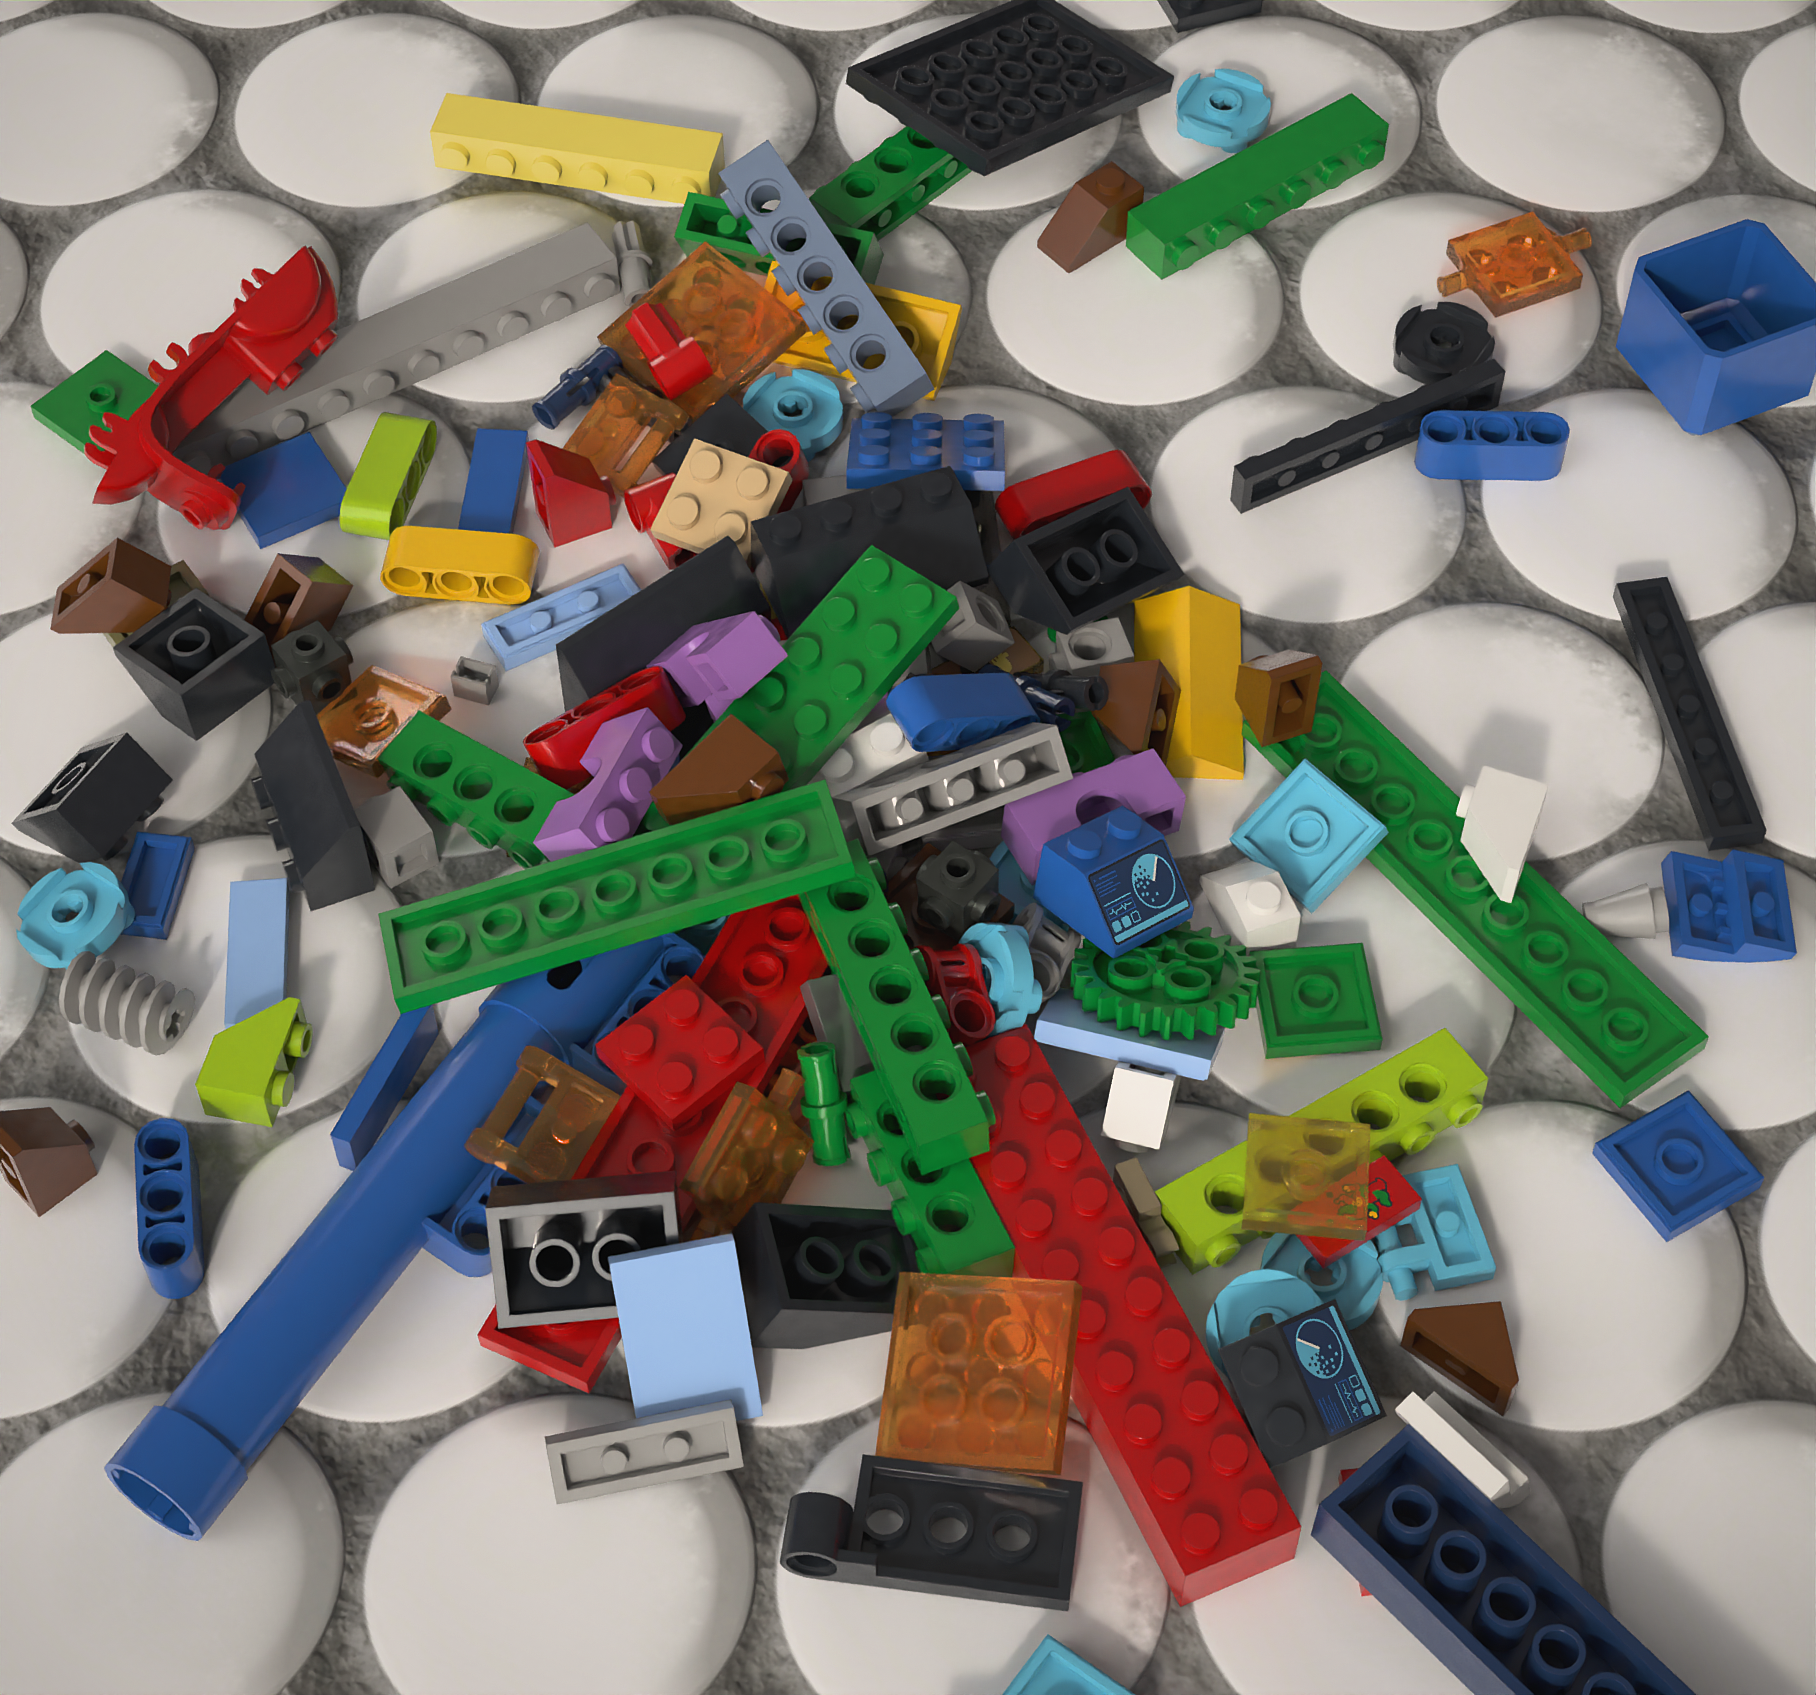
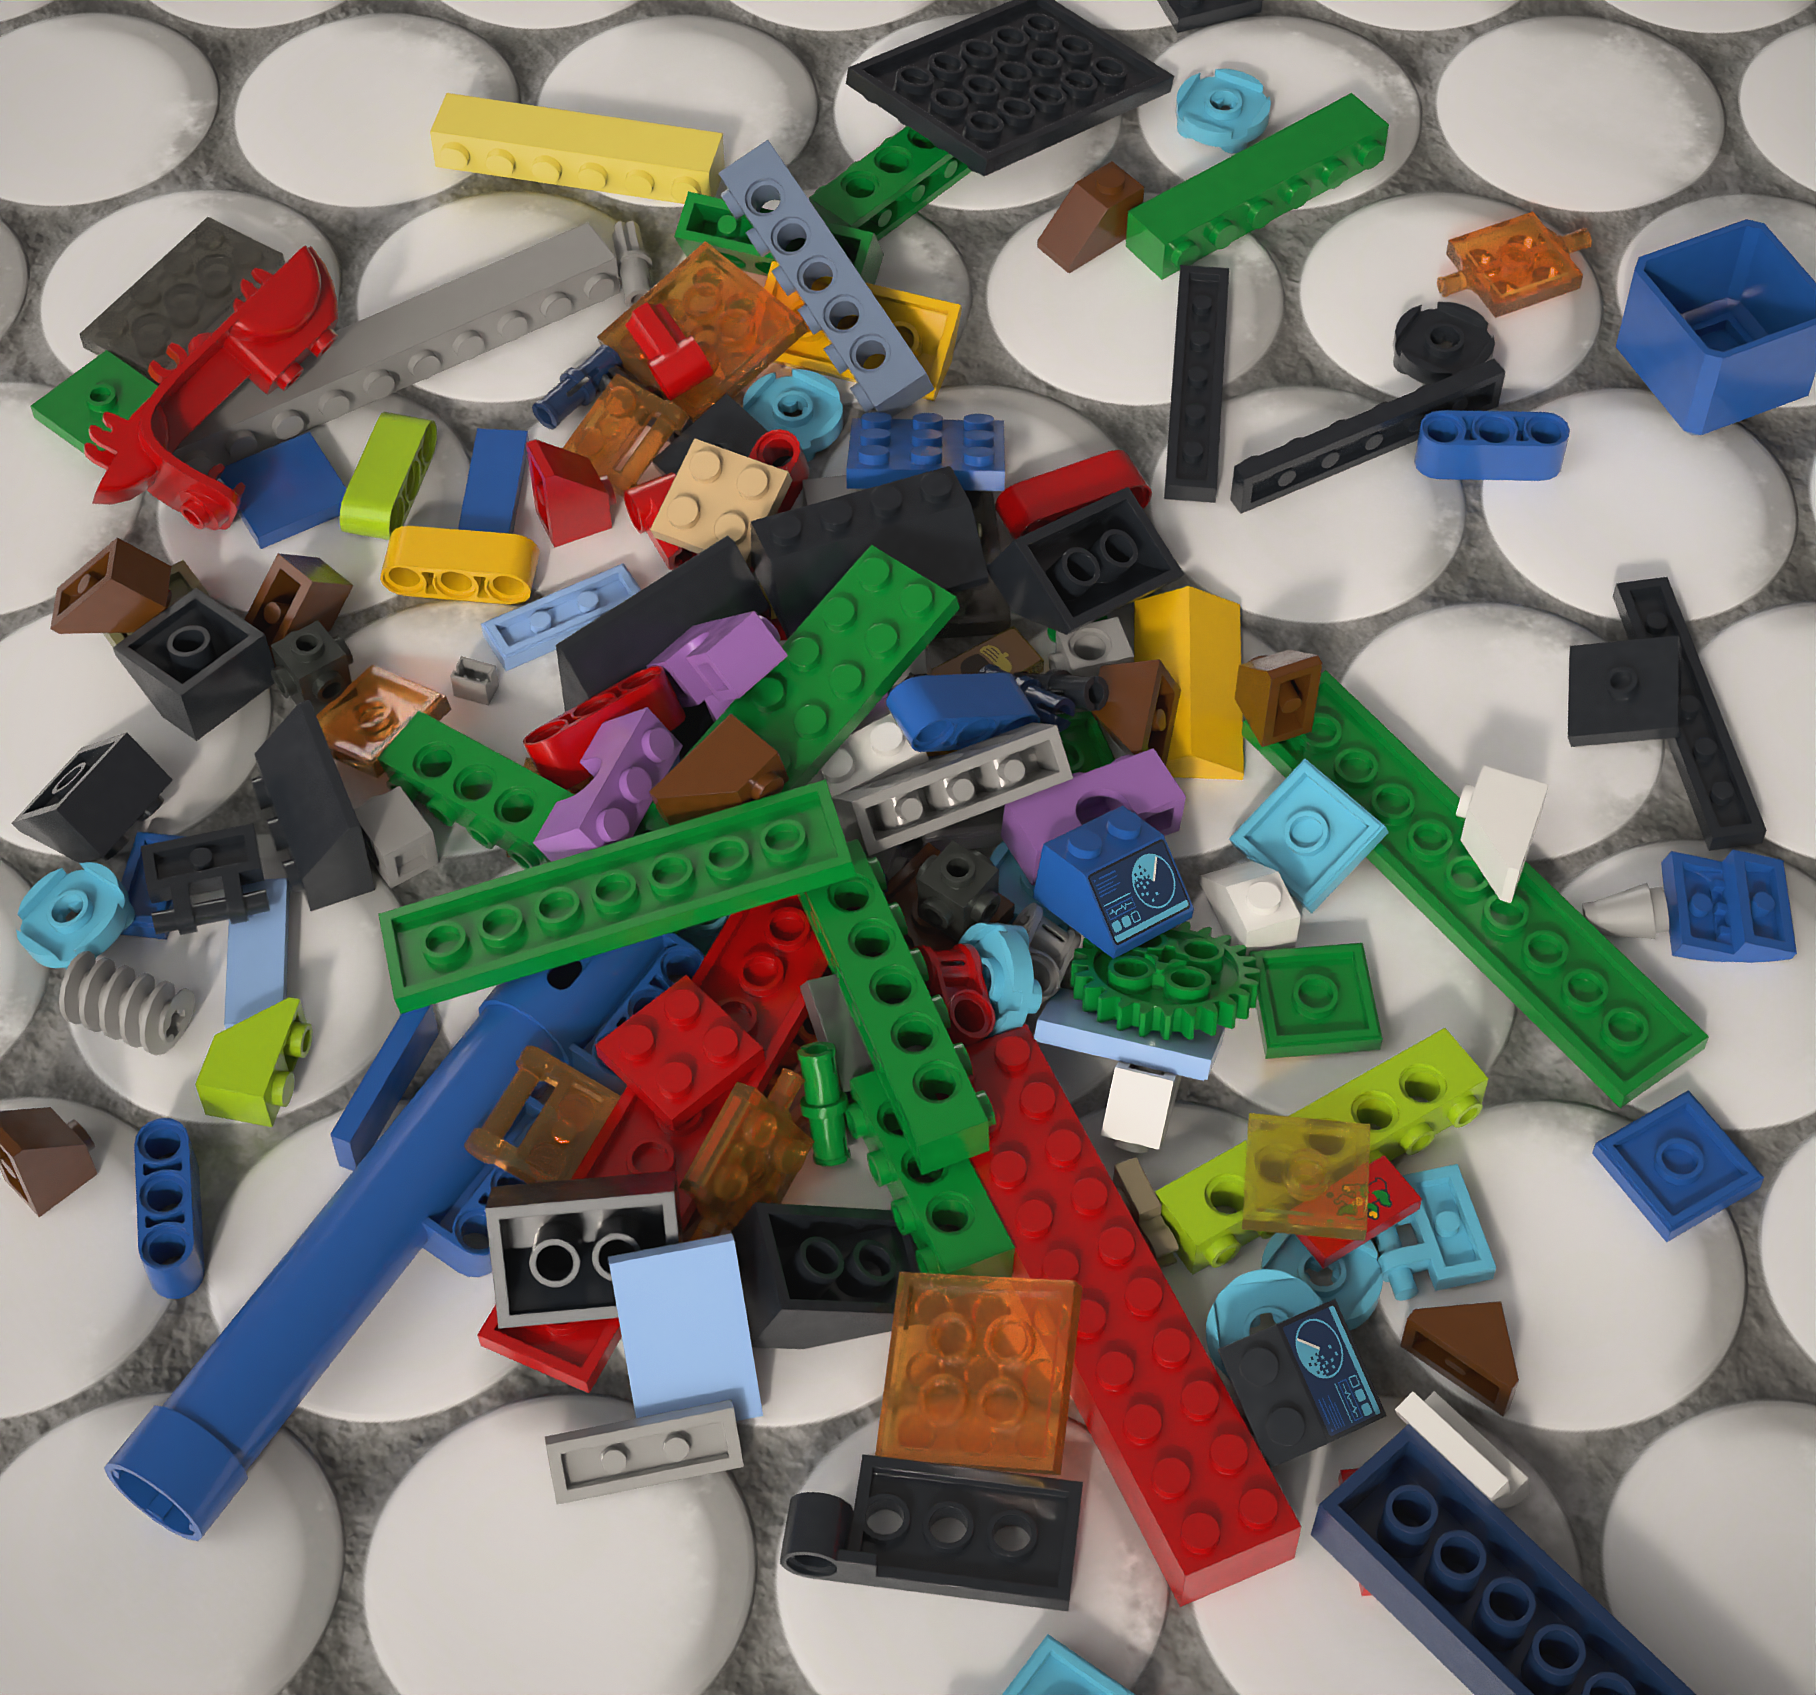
light grey brick [931,581,1015,673] -> none
none -> clear smoke plate [79,217,285,386]
none -> black plate [141,823,270,935]
none -> black plate [1164,265,1229,503]
none -> black plate [1567,635,1681,747]

